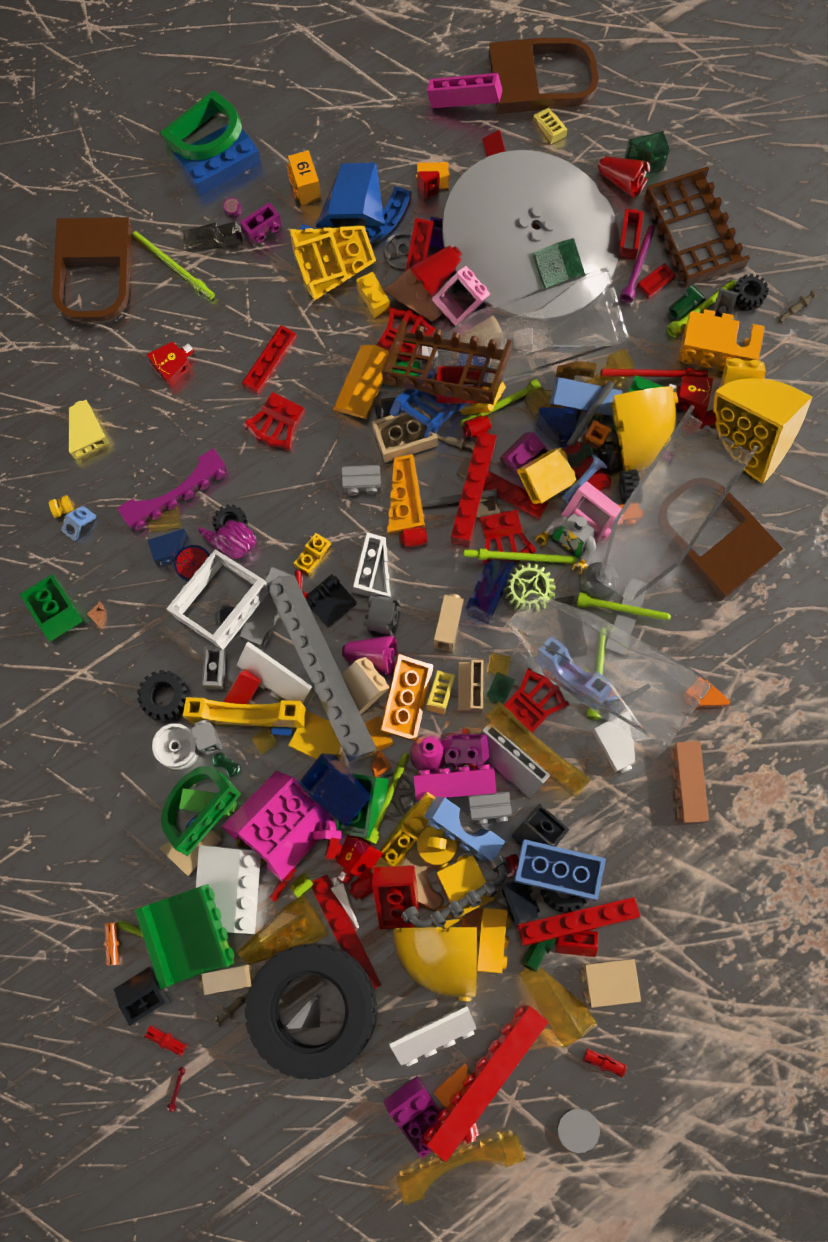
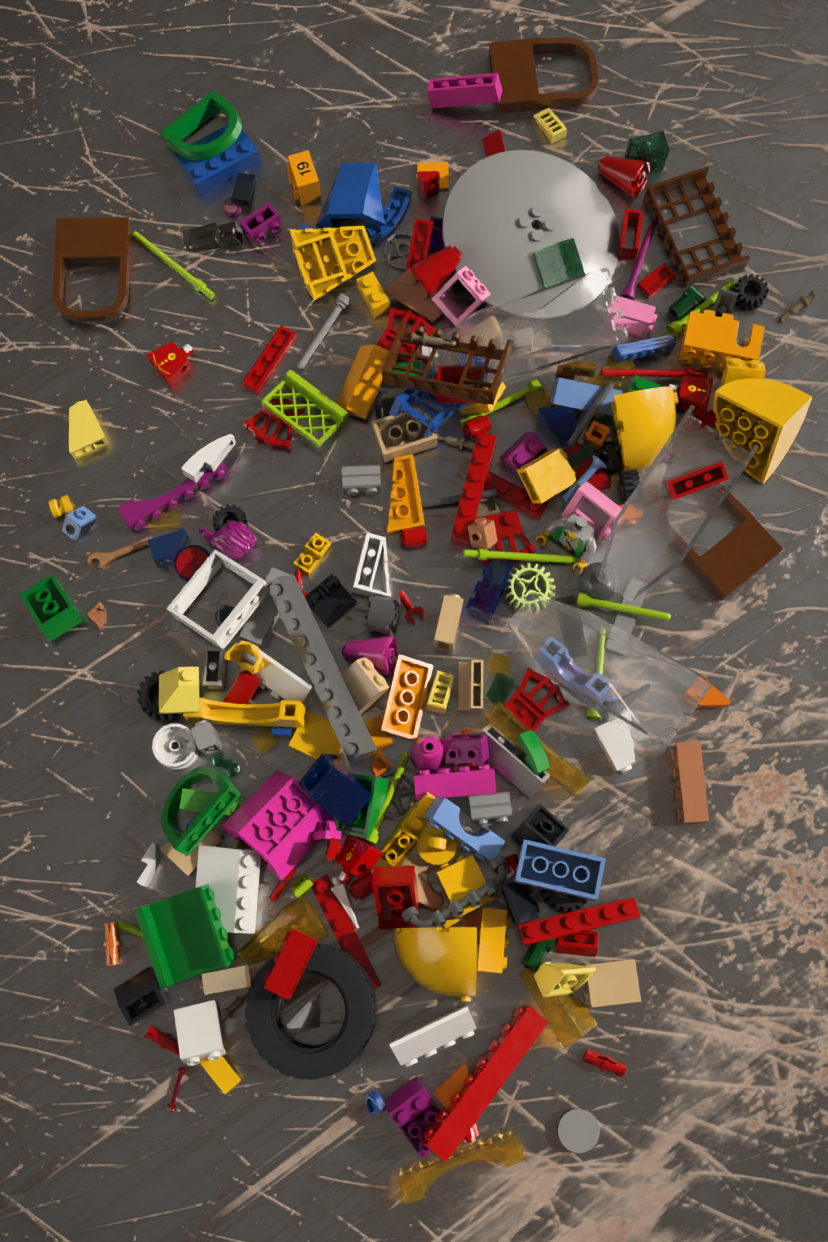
none -> medium nougat piece [87,536,152,570]
none -> white slope [137,843,159,887]
none -> light yellow slope [159,667,200,714]
none -> white panel [174,1000,226,1066]
none -> white slope [181,434,236,483]
none -> yellow slope [200,1055,241,1094]
none -> yellow helmet [224,641,264,675]
none -> black tile [231,172,256,206]
none -> lime fence [261,369,348,447]
none -> red brick [264,929,318,999]
none -> light grey piece [297,293,352,369]
none -> blue tile [365,1092,387,1117]
none -> red bar [397,590,424,625]
none -> dark tan piece [411,333,456,346]
none -> nougat brick [468,517,498,549]
none -> green slope [515,730,550,775]
none -> light yellow slope [533,962,596,997]
none -> bright pink window [603,295,657,340]
none -> blue piece [611,334,677,362]
none -> red brick [664,461,729,500]

